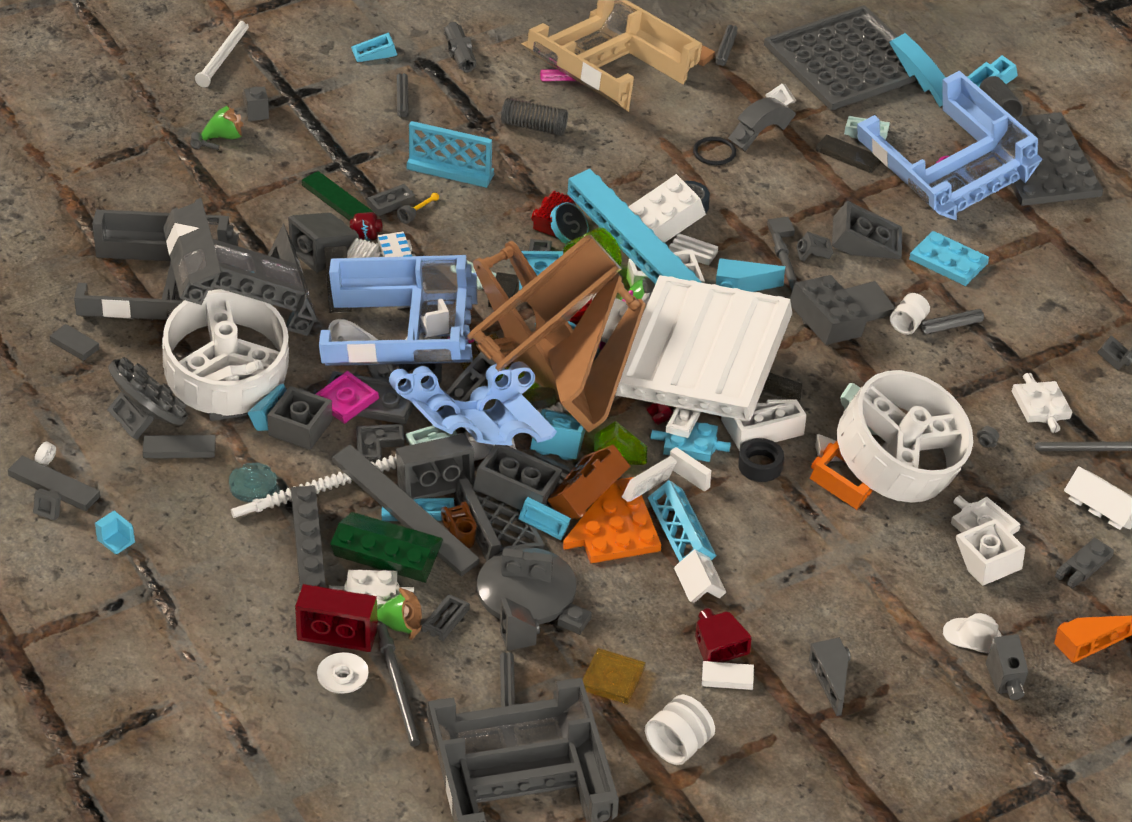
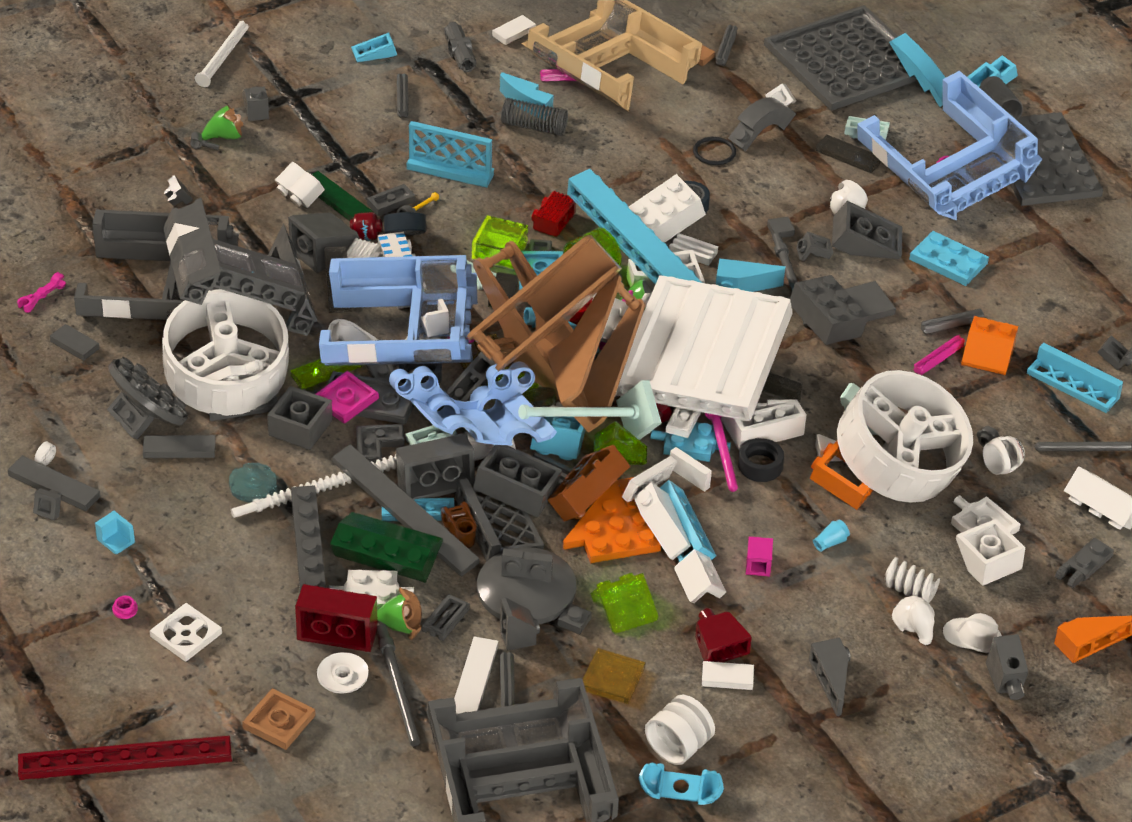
medium azure slope [248,384,287,431] -> none
medium azure tile [518,497,571,540] -> none
black tile [550,202,589,246] -> none
white wheel [890,293,930,334] -> none
white plate [1012,373,1072,433] -> none
none -> dark pink piece [17,272,66,313]
none -> dark red tile [18,735,232,780]
none -> dark pink plate [112,596,138,619]
none -> white piece [150,603,222,662]
none -> dark grey tile [164,175,193,206]
none -> medium nougat plate [242,688,316,750]
none -> white brick [275,162,325,208]
none -> clear neon green tile [291,359,363,390]
none -> black wheel [384,212,426,235]
none -> white tile [454,637,498,714]
none -> clear neon green piece [472,215,528,270]
none -> white tile [492,15,536,45]
none -> medium azure slope [500,73,554,120]
none -> light aqua tile [518,380,662,443]
none -> medium azure plate [523,307,536,328]
none -> clear neon green bracket [590,573,659,634]
none -> white slope [634,483,691,560]
none -> medium azure piece [639,763,724,805]
none -> dark pink piece [705,413,738,492]
none -> dark pink brick [746,536,773,577]
none -> medium azure cone [813,520,850,552]
none -> white helmet [830,180,868,215]
none -> white piece [884,557,940,603]
none -> white hair [892,596,935,645]
none -> dark pink axle [913,335,965,375]
none -> orange slope [961,316,1019,375]
none -> white helmet [983,436,1025,475]
none -> medium azure fence [1027,343,1123,413]

